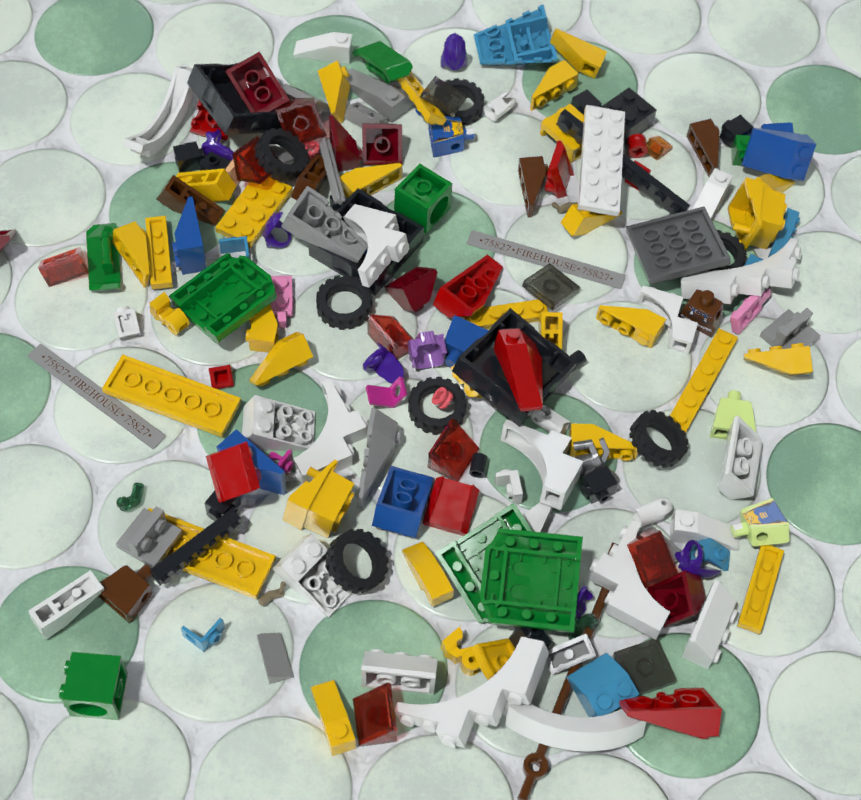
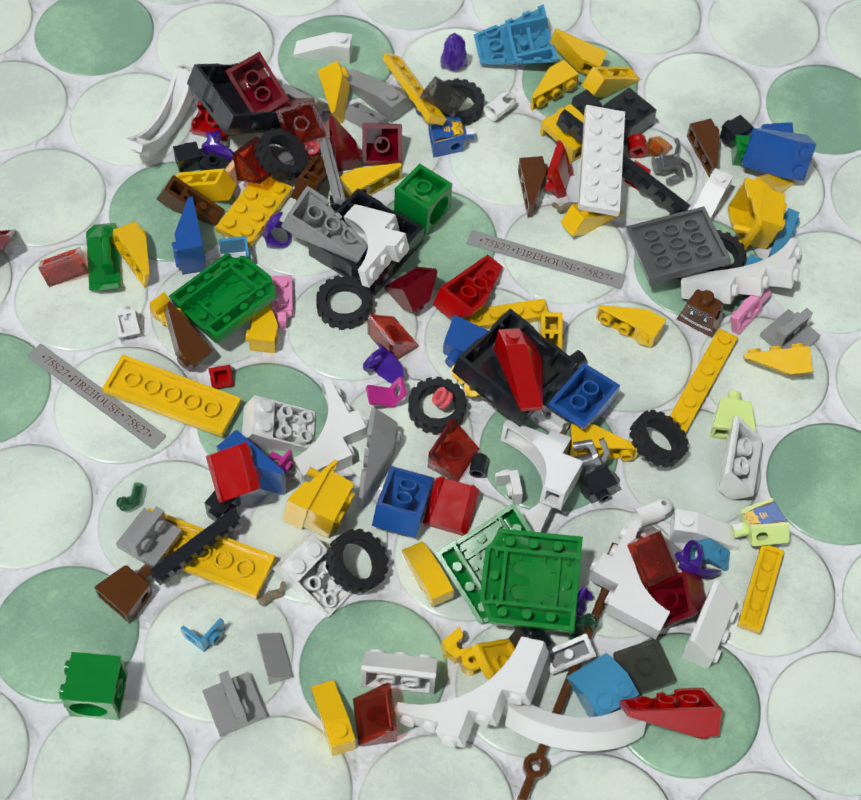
white slope [28,570,104,640] -> none
yellow plate [145,216,173,290] -> none
yellow slope [249,332,313,387] -> none
green piece [352,41,413,83] -> none
medium lavender hair [407,331,447,369] -> none
clear smoke tile [522,263,581,311] -> none
white arch [637,285,698,354] -> none
none -> reddish brown slope [163,301,213,372]
none -> light grey bracket [202,671,266,737]
none -> blue slope [547,363,620,430]
none -> yellow slope [582,67,640,97]
none -> flat silver piece [651,138,693,186]

